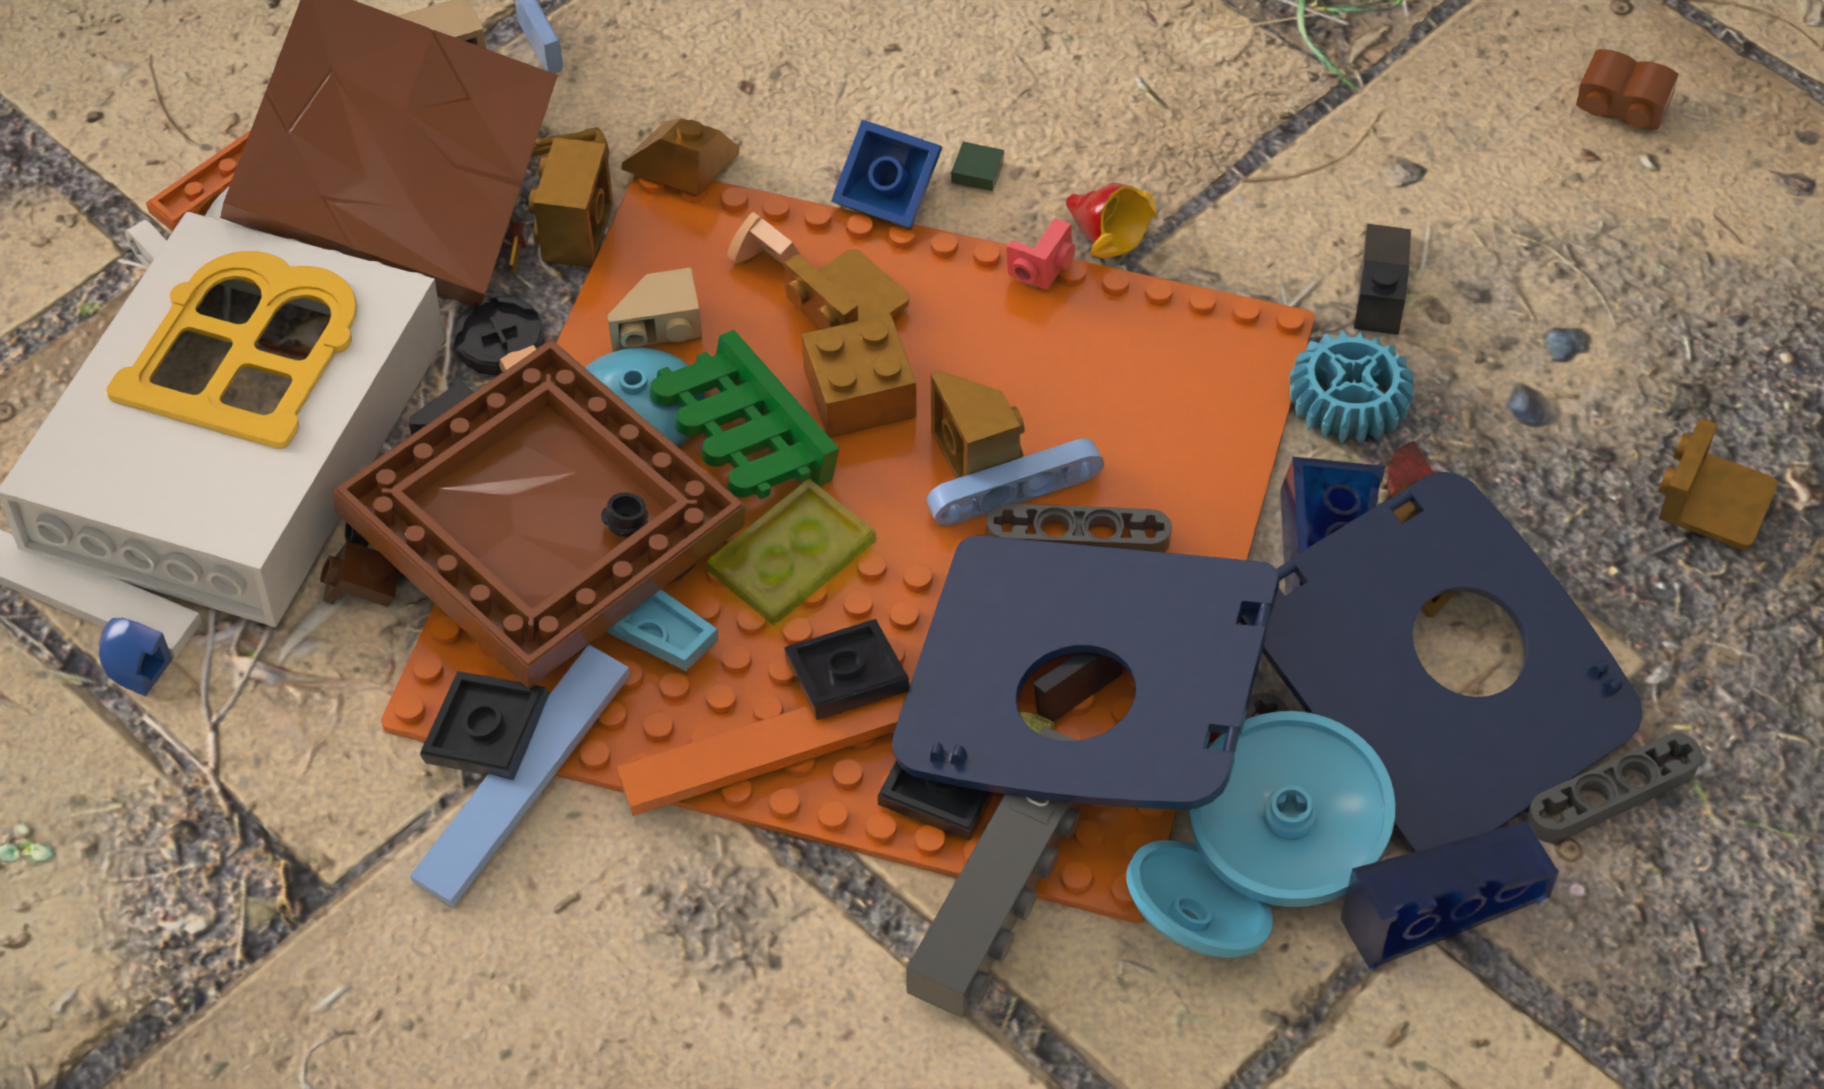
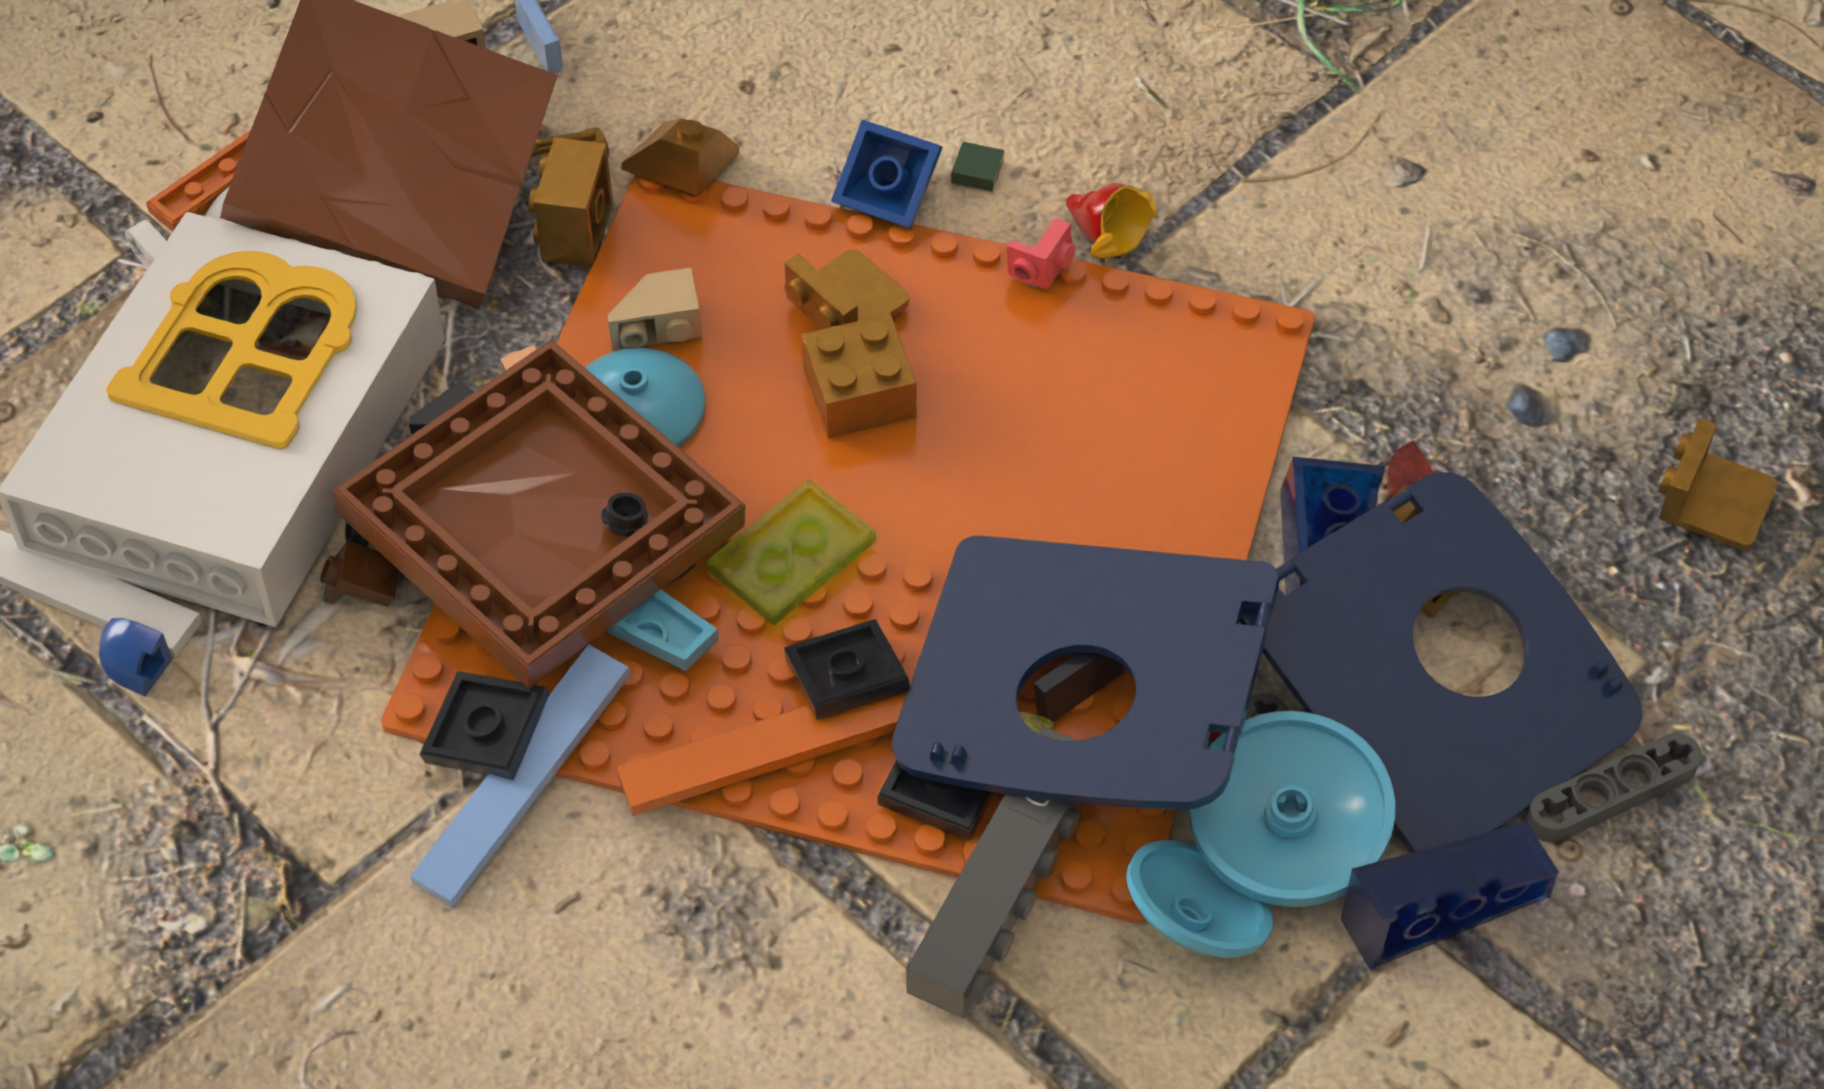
black tile [453,296,545,376] -> none
clear red piece [509,222,528,274] -> none
green fence [649,330,840,499] -> none
light nougat tile [726,212,801,267] -> none
light blue beam [926,438,1104,526] -> none
pearl gold slope [931,371,1025,490] -> none
dark grey beam [986,503,1172,553] -> none
medium azure gear [1289,330,1414,445] -> none
black slope [1354,223,1411,335] -> none
dark orange brick [1576,49,1679,130] -> none

